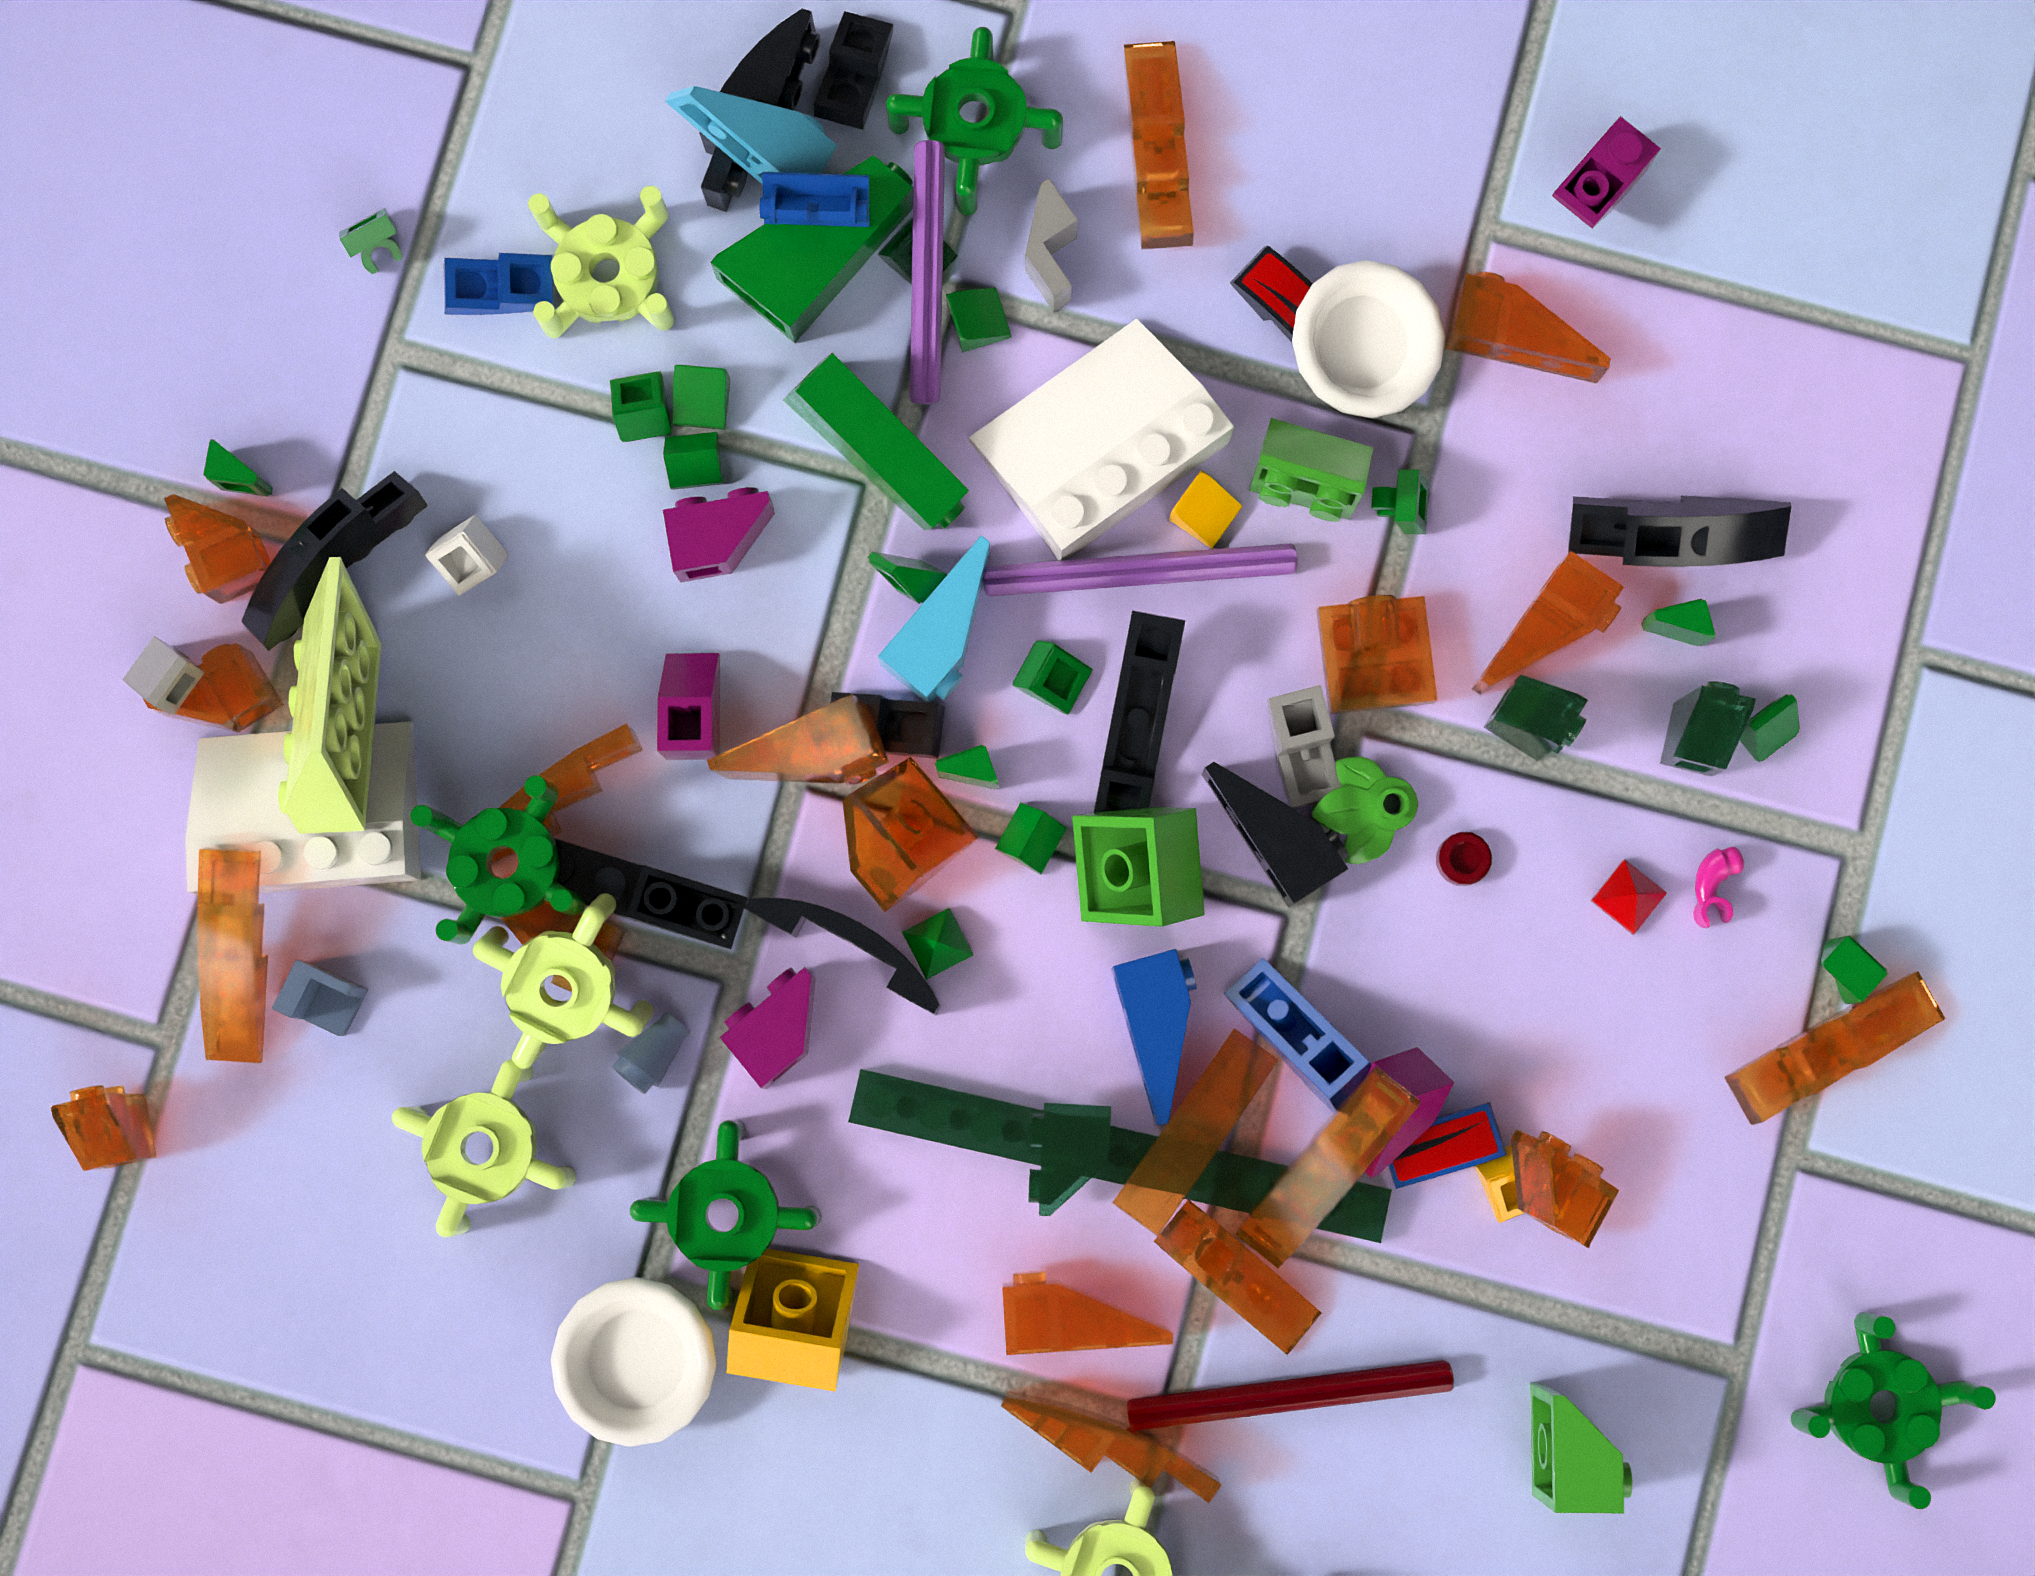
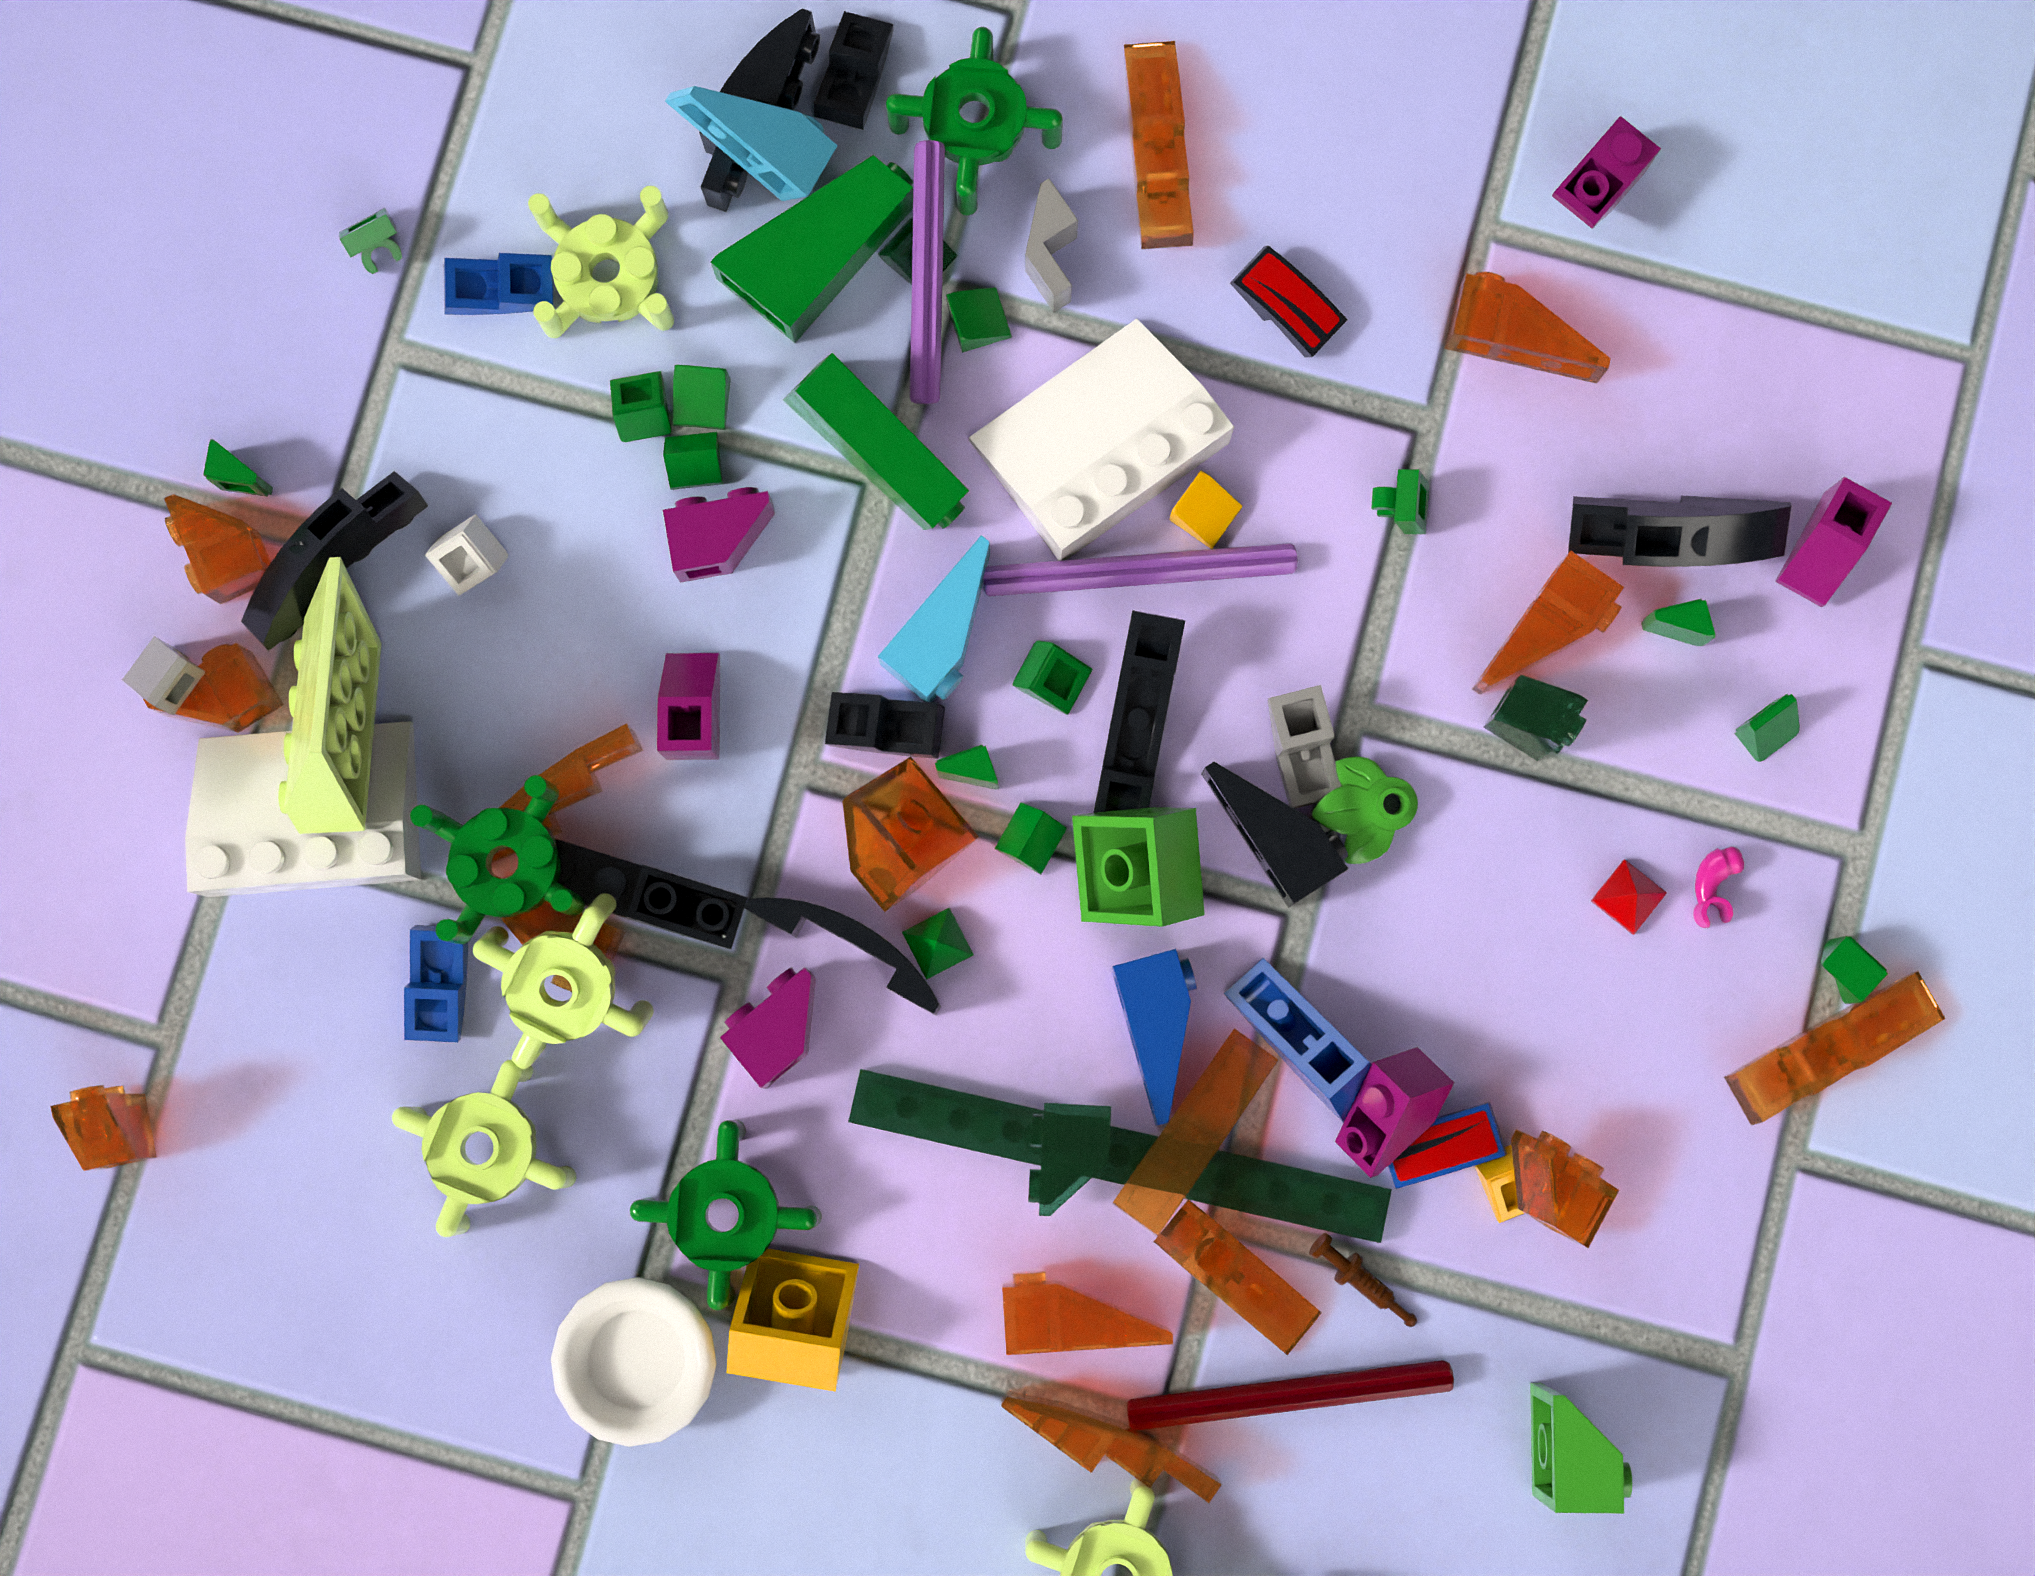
clear orange slope [197,847,268,1063] -> none
sand blue panel [271,959,369,1036] -> none
sand blue cone [612,1012,690,1094] -> none
clear orange slope [706,694,889,785] -> none
blue hinge [759,172,870,227] -> none
green slope [867,551,947,604] -> none
clear orange slope [1235,1066,1421,1269] -> none
bright green slope [1249,418,1374,522] -> none
white piece [1292,260,1445,418] -> none
clear orange plate [1316,595,1438,715] -> none
dark red tile [1436,832,1492,886] -> none
clear green slope [1660,681,1756,777] -> none
green plate [1790,1312,1996,1509] -> none
none -> blue slope [404,925,468,1043]
none -> reddish brown piece [1309,1233,1417,1327]
none -> magenta slope [1775,477,1892,607]

